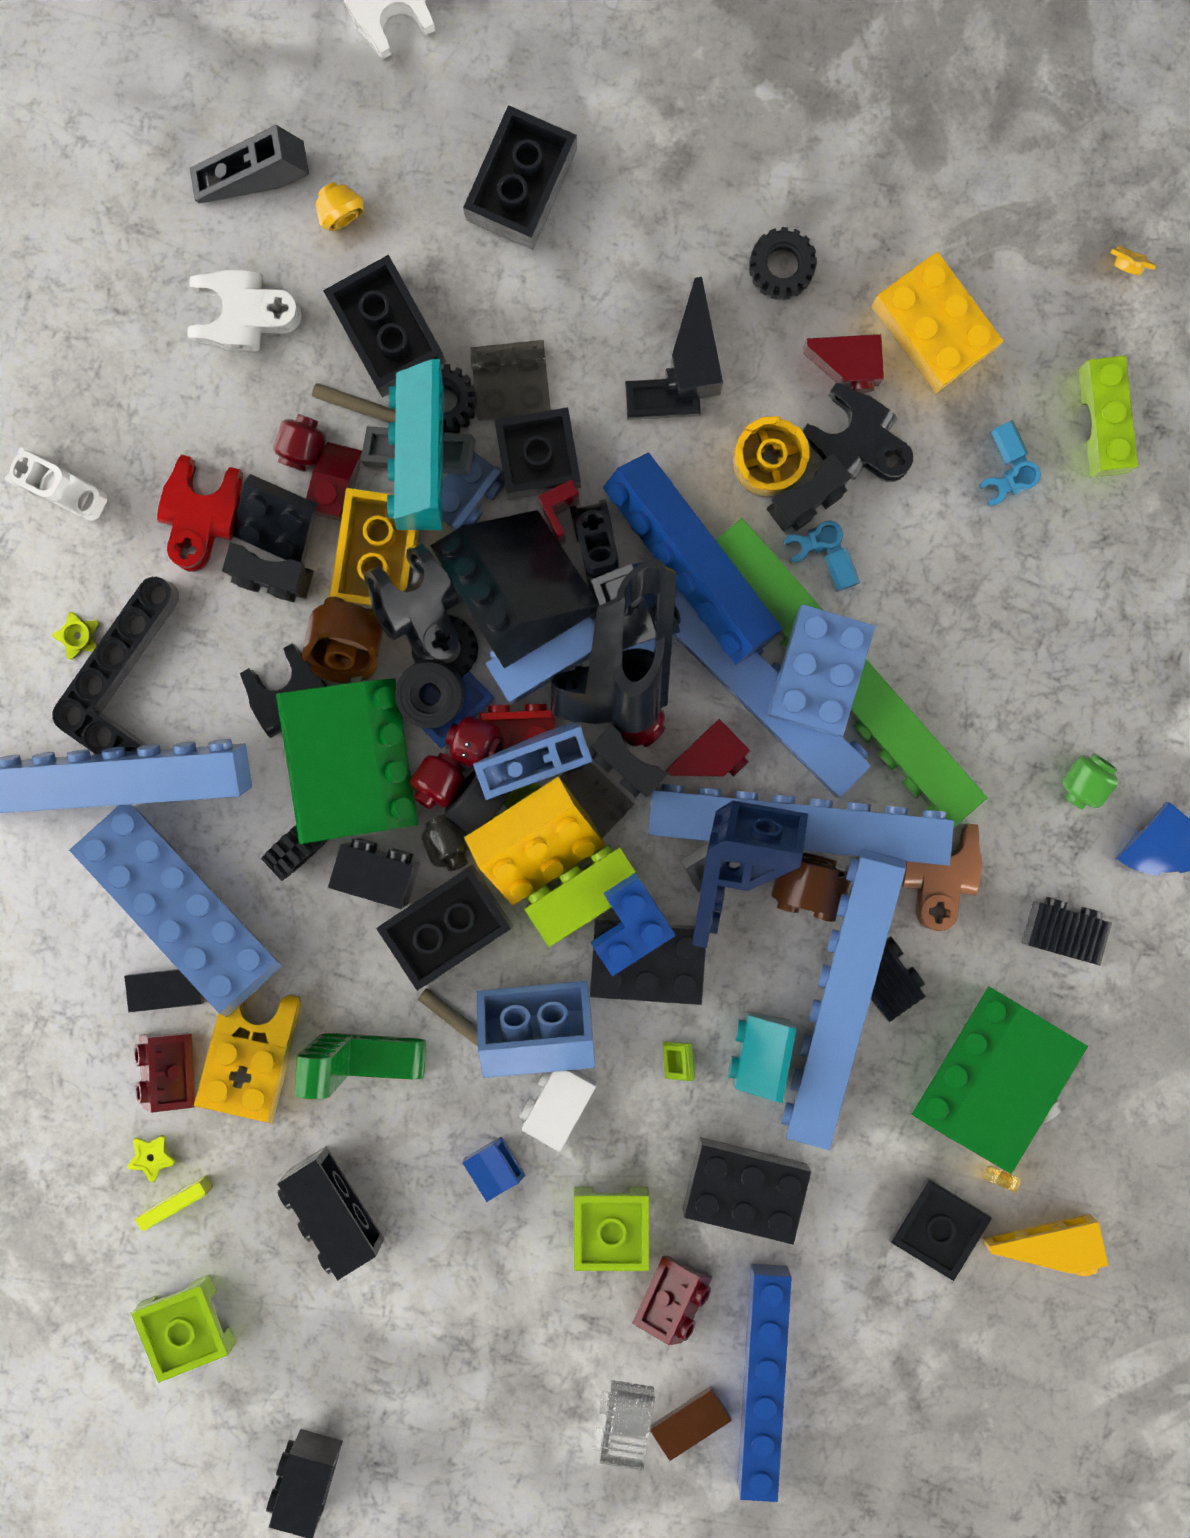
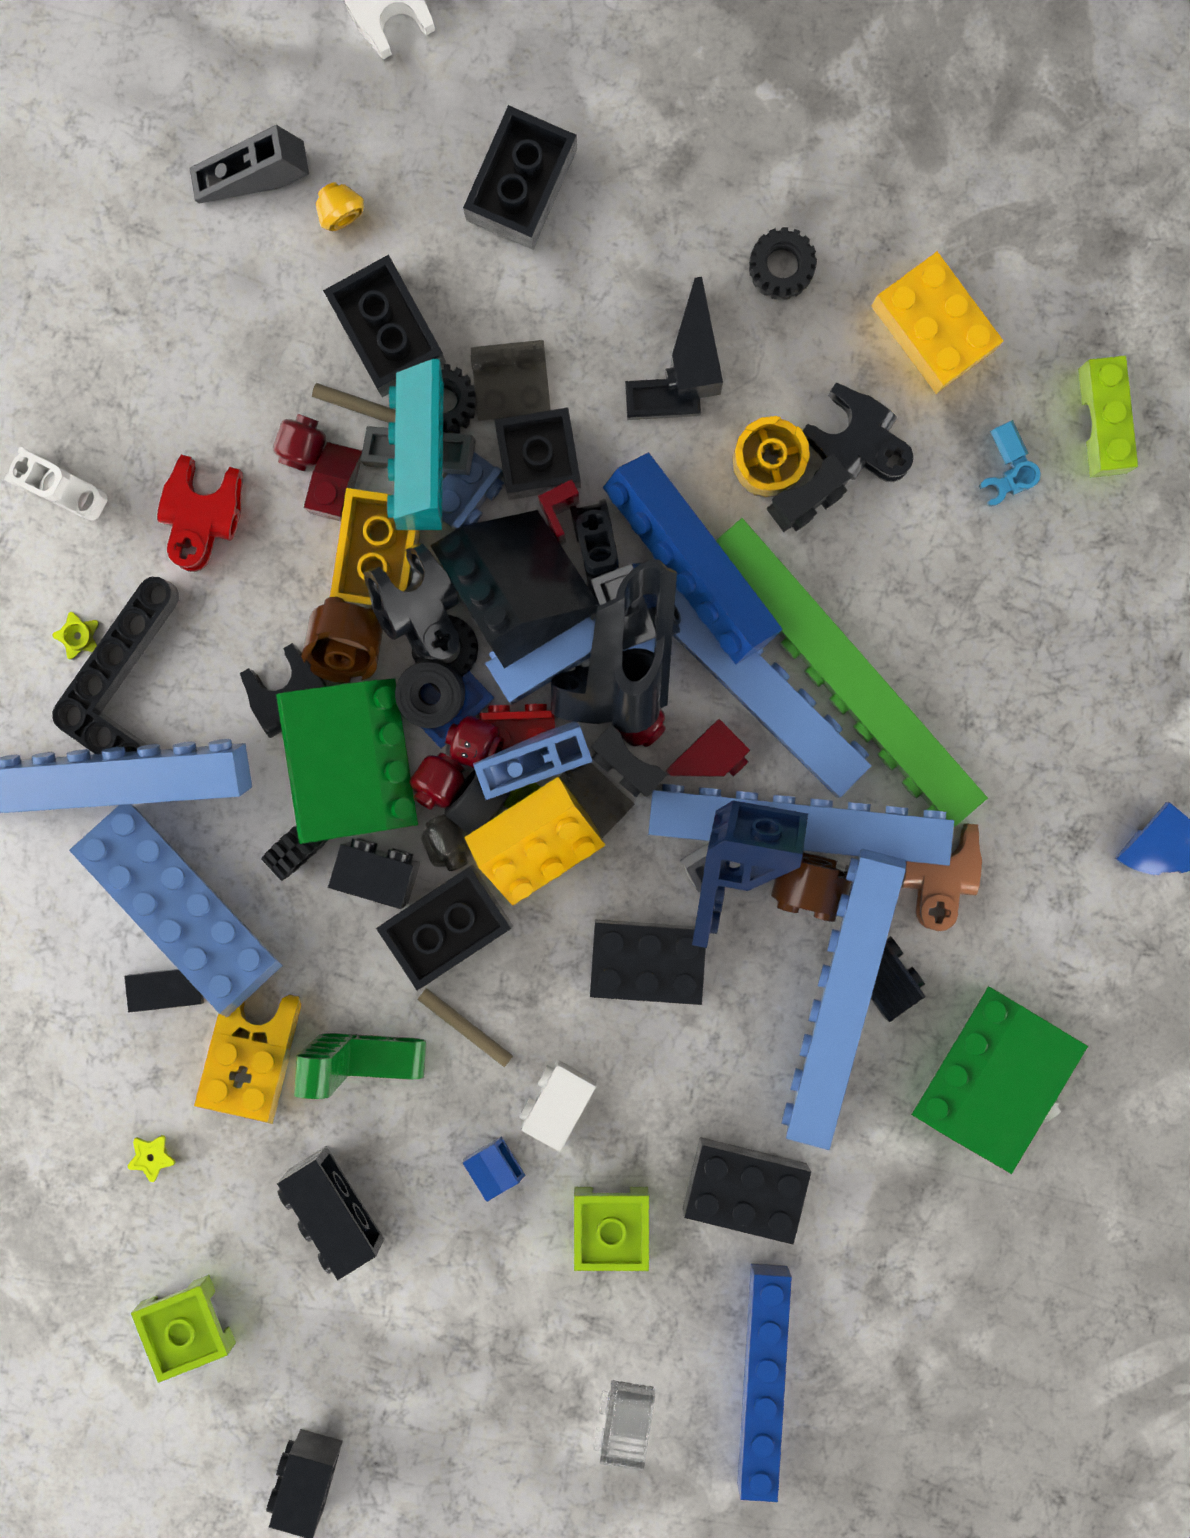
dark red bracket [134,1032,195,1113] -> none
neon yellow tile [135,1175,213,1231] -> none
white piece [188,270,303,352] -> none
black brick [222,542,314,603] -> none
black plate [233,474,319,562] -> none
medium blue brick [477,981,595,1078] -> none
lime brick [524,844,645,947] -> none
blue plate [591,873,676,976] -> none
bracket [632,1256,712,1345] -> none
reddish brown tile [649,1386,732,1461] -> none
lime slope [663,1041,697,1081] -> none
teal slope [728,1011,797,1103] -> none
medium blue brick [766,604,875,737] -> none
dark azure bar [783,520,861,592] -> none
dark red slope [803,334,884,393] -> none
black tile [889,1177,992,1281] -> none
clear yellow tile [982,1165,1022,1193] -> none
yellow slope [982,1214,1109,1276] -> none
black brick [1022,897,1112,966] -> none
bright green head [1062,753,1119,810] -> none
yellow plate [1110,245,1156,276] -> none

